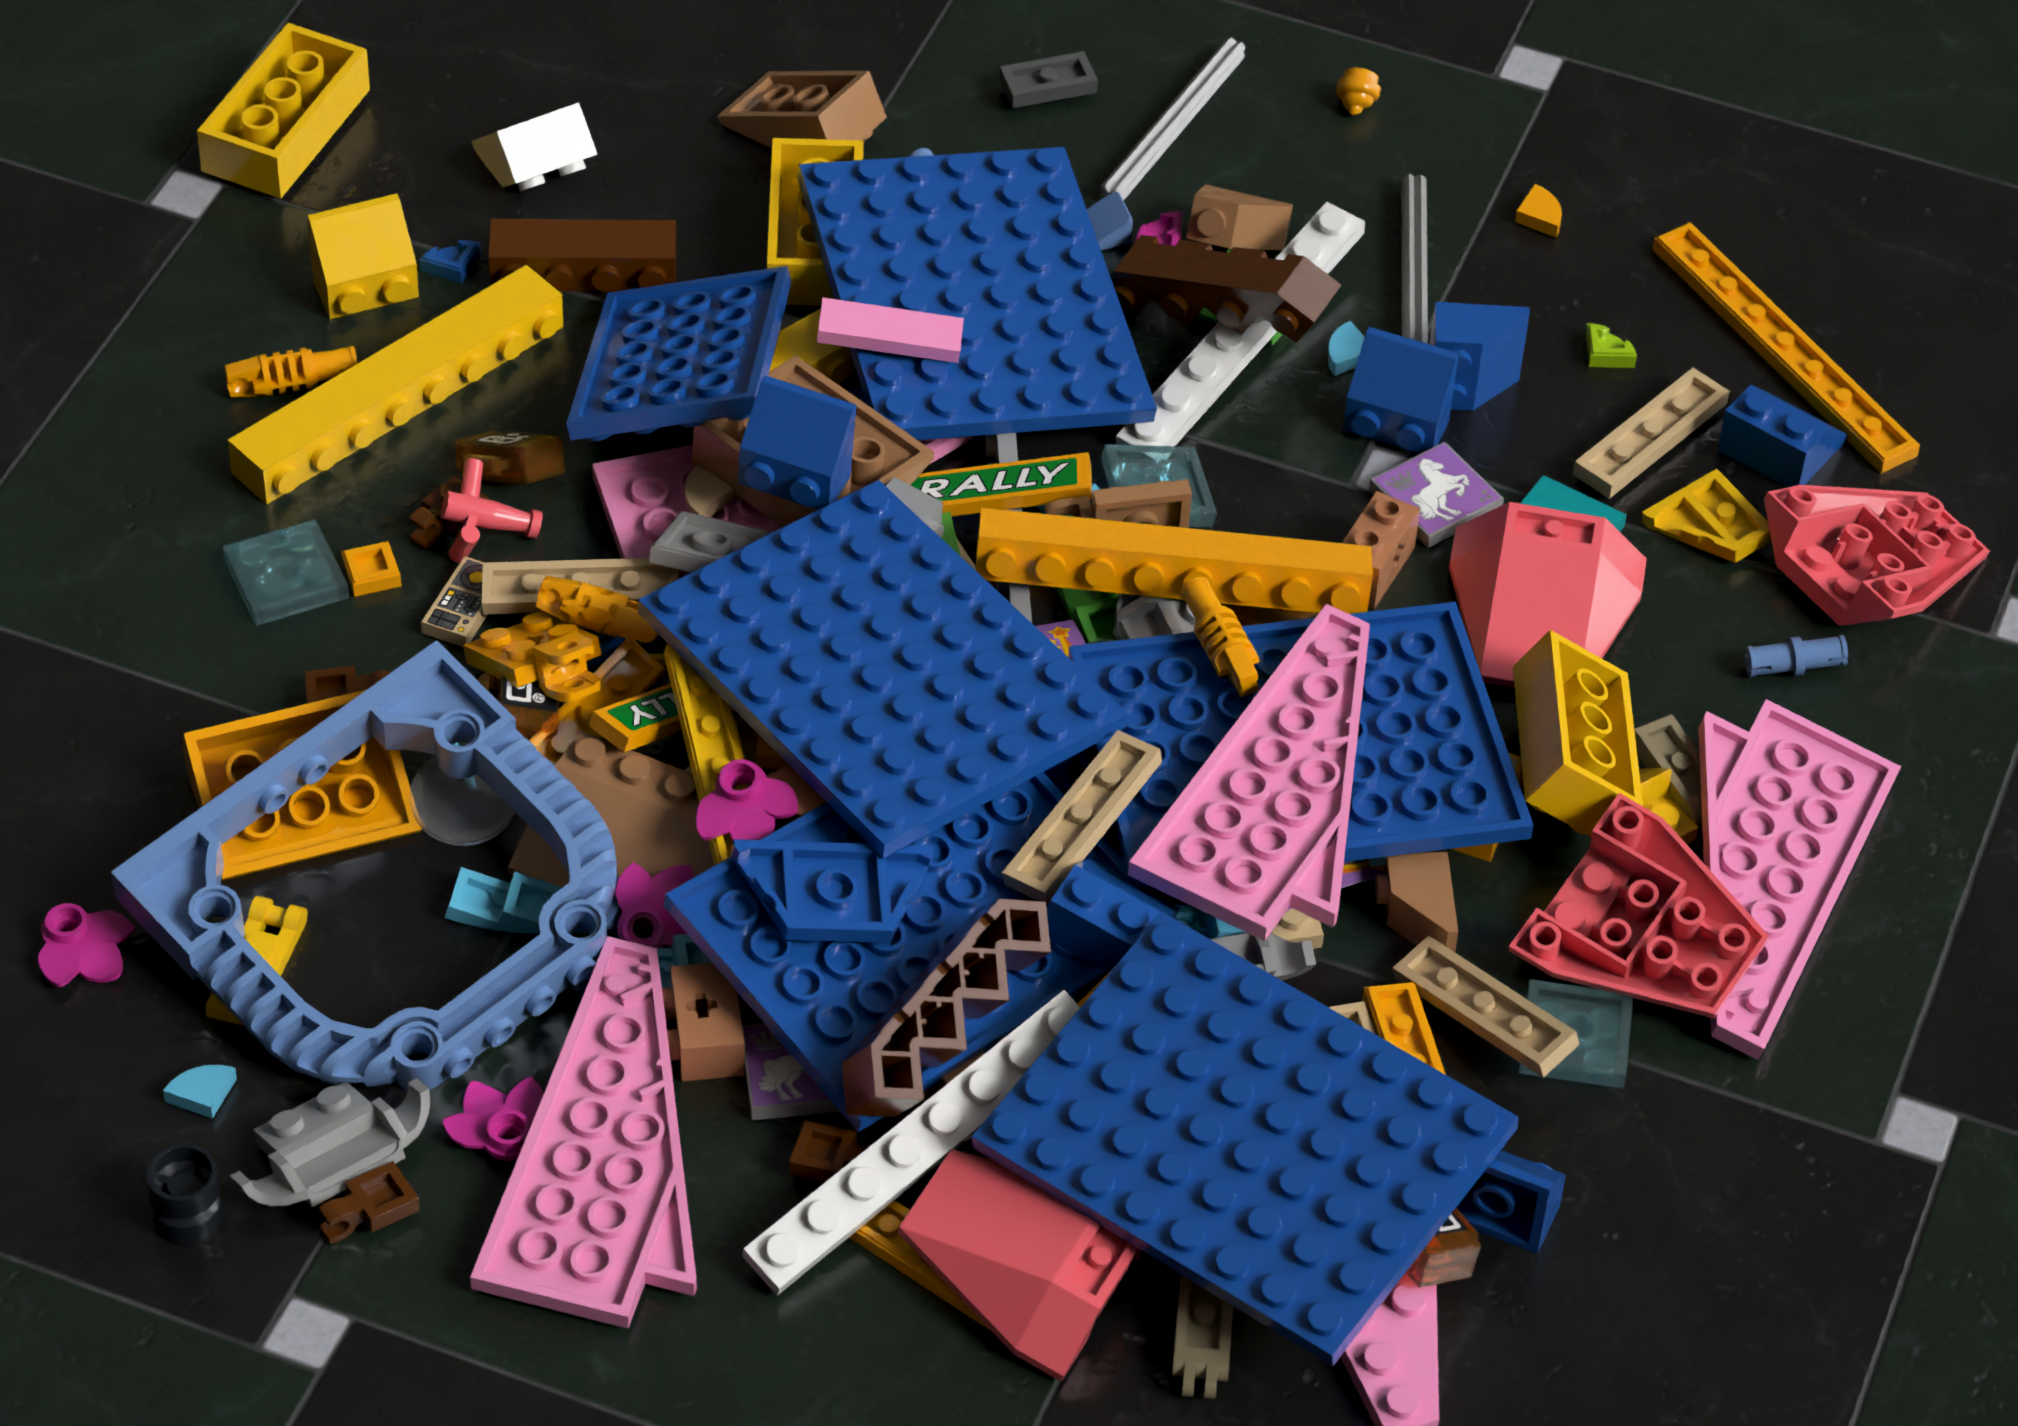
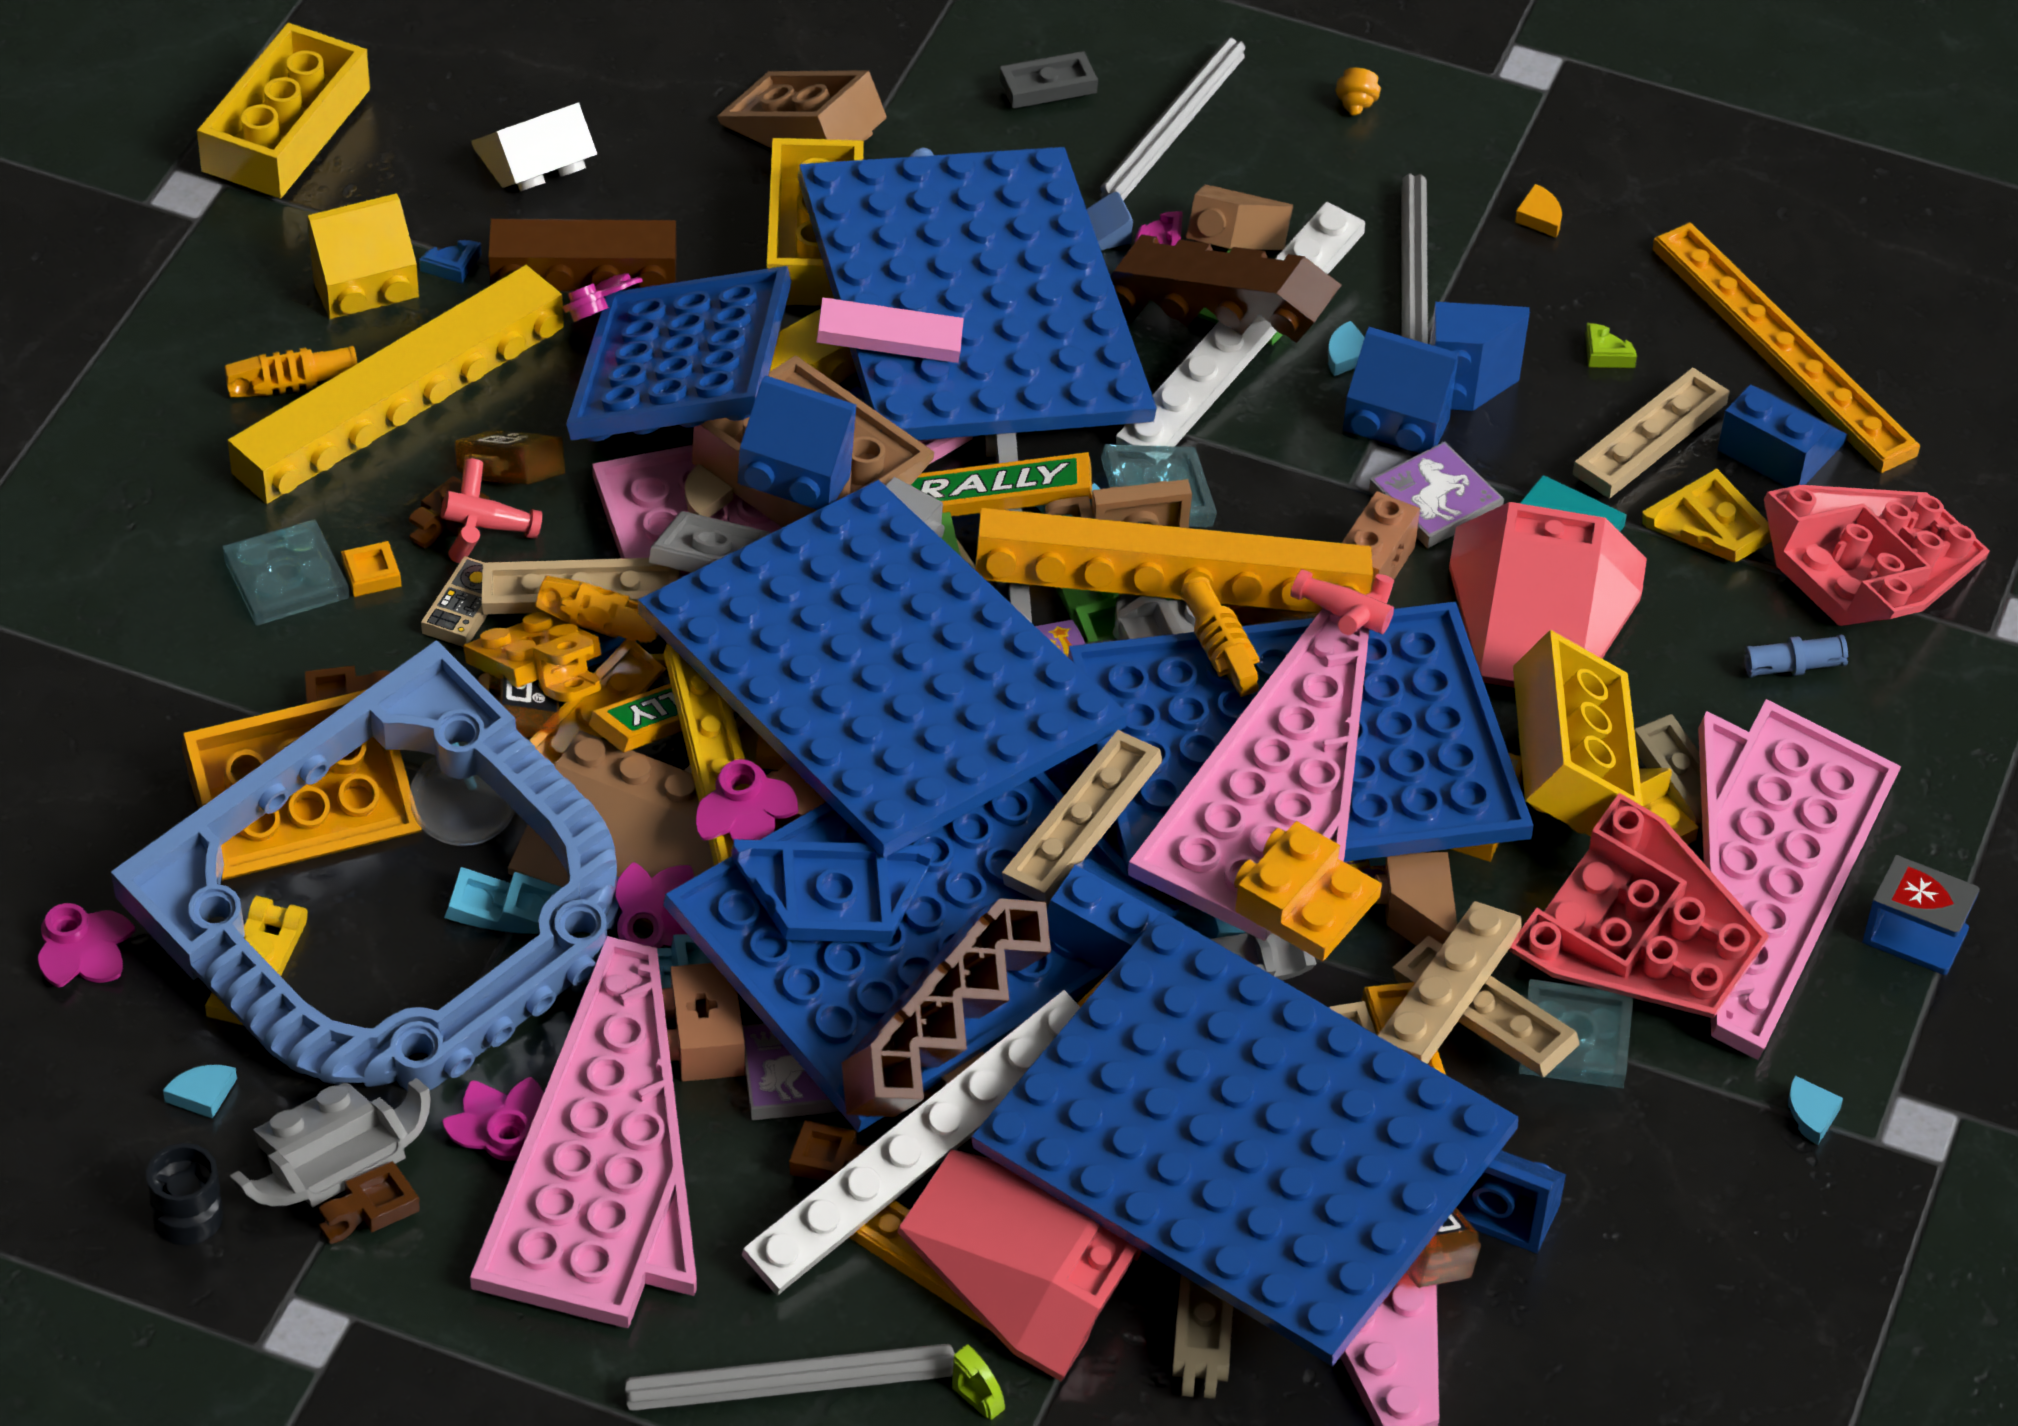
none -> dark pink plate [562,273,643,322]
none -> light grey axle [625,1344,954,1411]
none -> lime tile [952,1344,1005,1420]
none -> light orange plate [1234,821,1382,962]
none -> coral piece [1291,569,1394,635]
none -> tan plate [1378,901,1522,1064]
none -> medium azure tile [1788,1076,1843,1145]
none -> piece [1862,855,1980,975]

